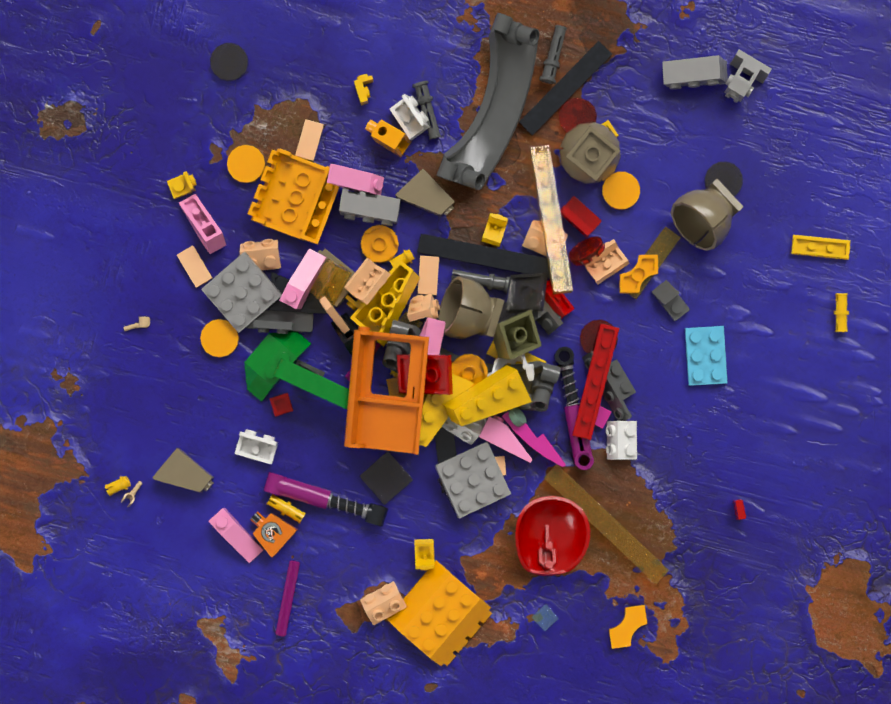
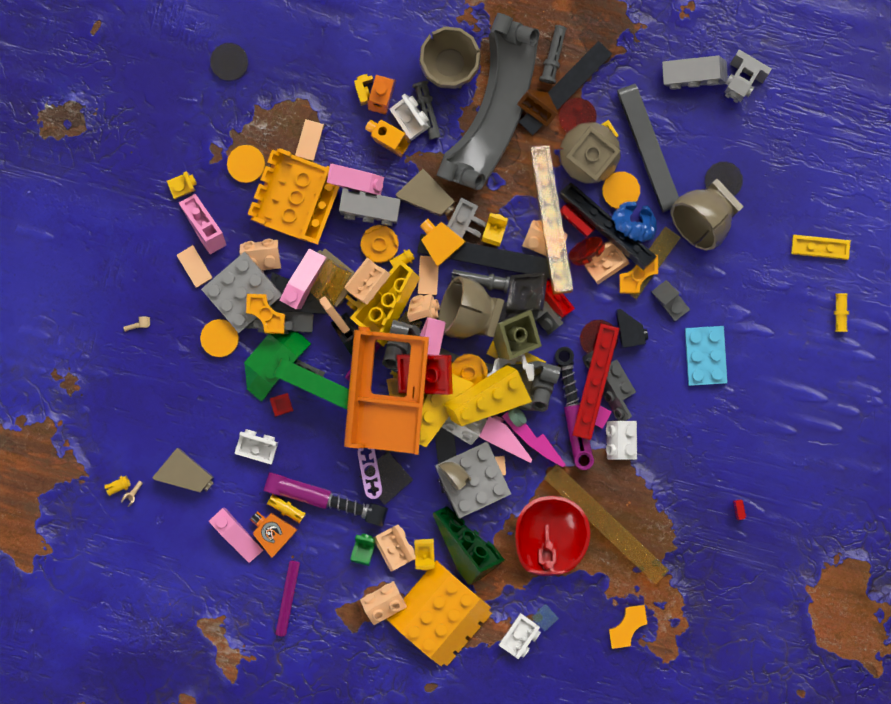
none -> light orange tile [246,294,285,334]
none -> green bracket [350,534,376,566]
none -> lavender beam [358,448,382,499]
none -> orange torso [368,75,396,115]
none -> light nougat bracket [373,525,416,572]
none -> dark tan plate [419,27,481,89]
none -> light orange torso [420,219,466,266]
none -> dark green wedge [432,506,505,585]
none -> dark tan brick [438,462,472,490]
none -> light grey hinge [447,198,487,238]
none -> white bracket [499,613,541,659]
none -> reddish brown slope [517,90,559,127]
none -> black tile [558,182,657,270]
none -> blue piece [612,201,657,242]
none -> black slope [616,309,648,348]
none -> dark grey beam [617,83,679,213]

